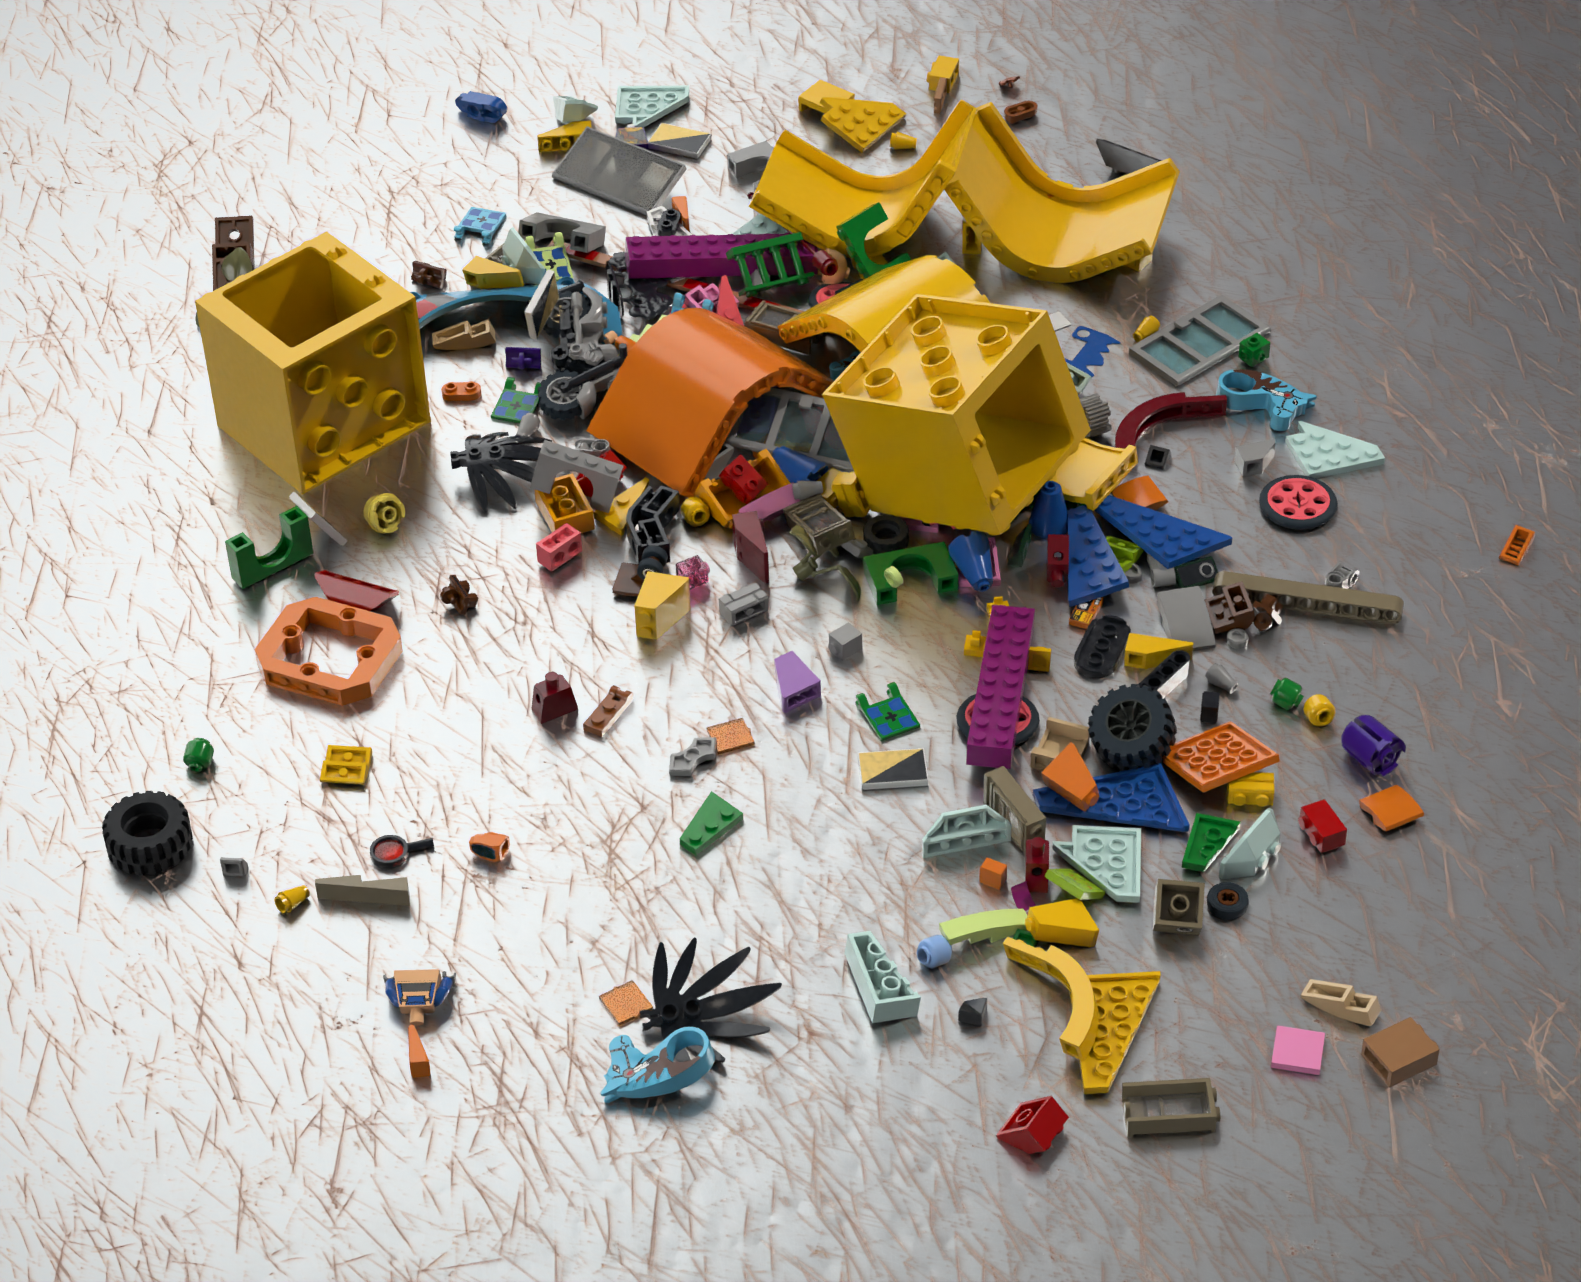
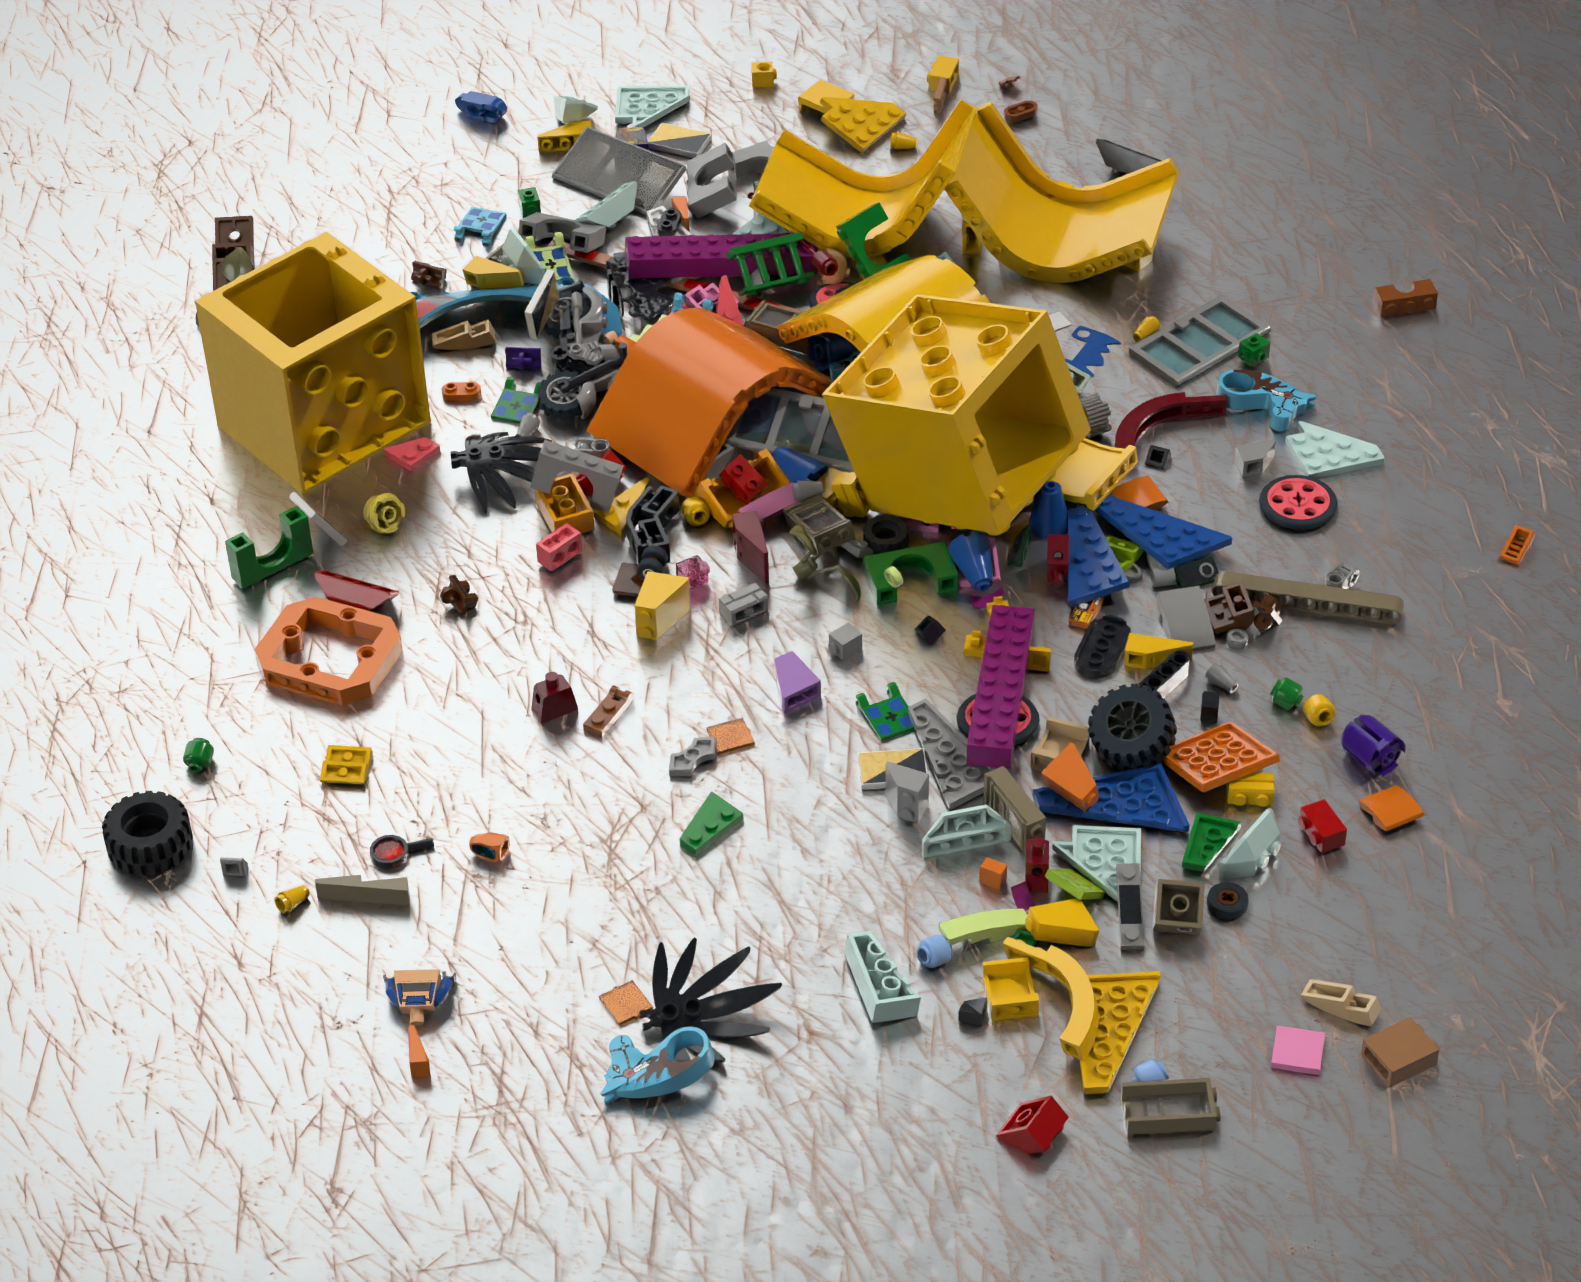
none -> coral wing [384,437,440,471]
none -> green brick [517,187,541,218]
none -> light aqua wedge [576,181,638,230]
none -> light grey arch [686,143,737,218]
none -> yellow brick [751,62,777,88]
none -> blue cone [807,332,859,371]
none -> light grey slope [885,761,929,823]
none -> light grey wing [908,698,997,810]
none -> black slope [914,615,946,645]
none -> magenta sticker [969,585,1005,608]
none -> yellow panel [982,957,1039,1021]
none -> light grey plate [1116,863,1144,950]
none -> light blue head [1131,1059,1169,1082]
none -> dark orange arch [1373,279,1438,317]

